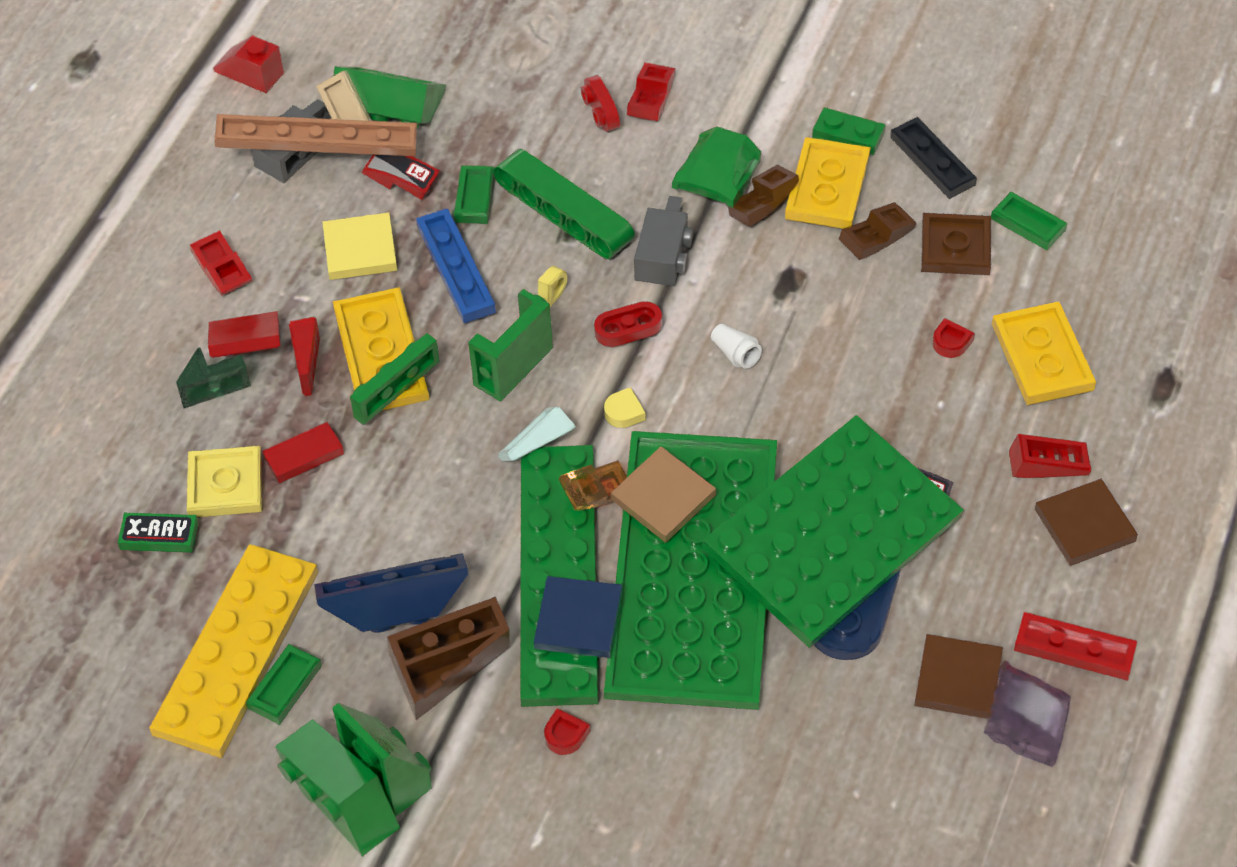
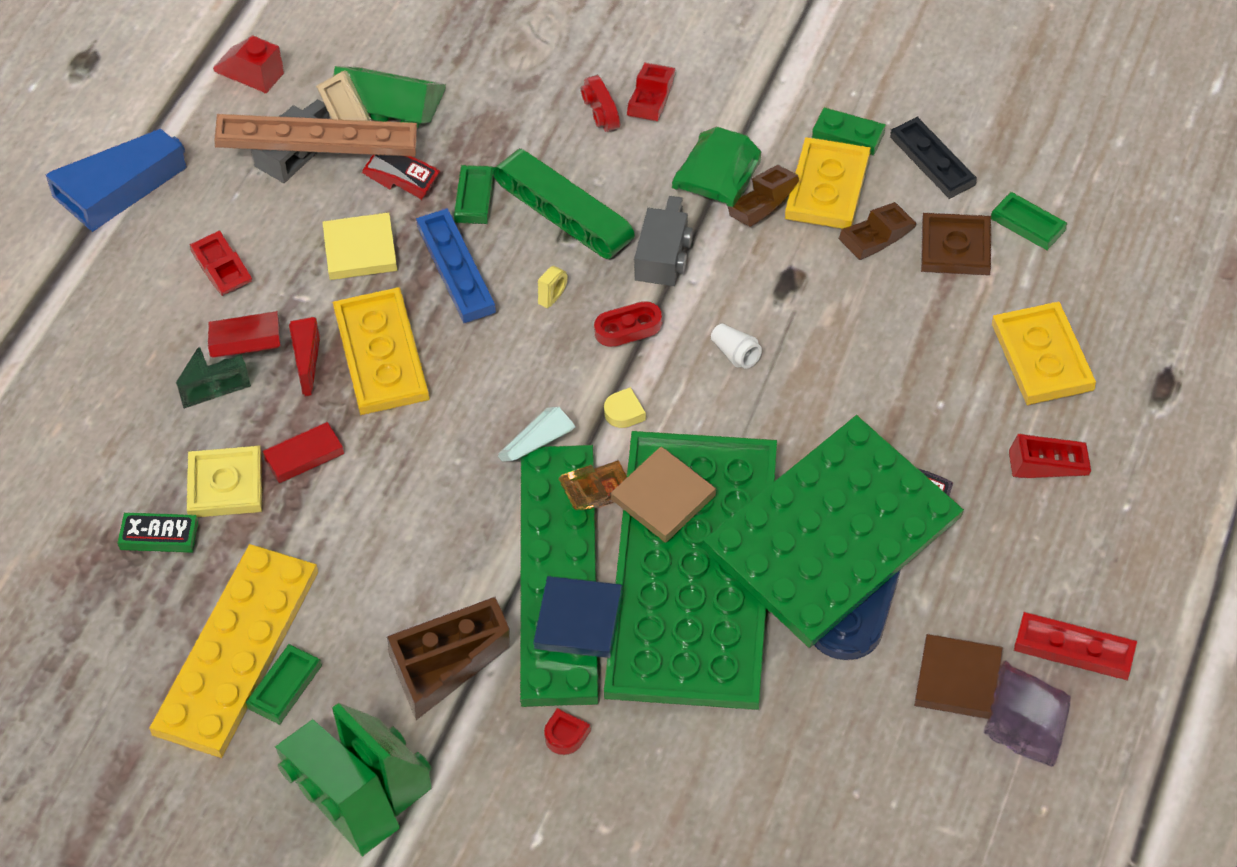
dark blue wedge [314,553,468,633] -> none
green plate [350,333,440,425] -> none
green panel [468,289,553,402] -> none
red tile [932,318,975,358] -> none
reddish brown tile [1035,478,1138,566] -> none
none -> blue slope [46,129,187,232]

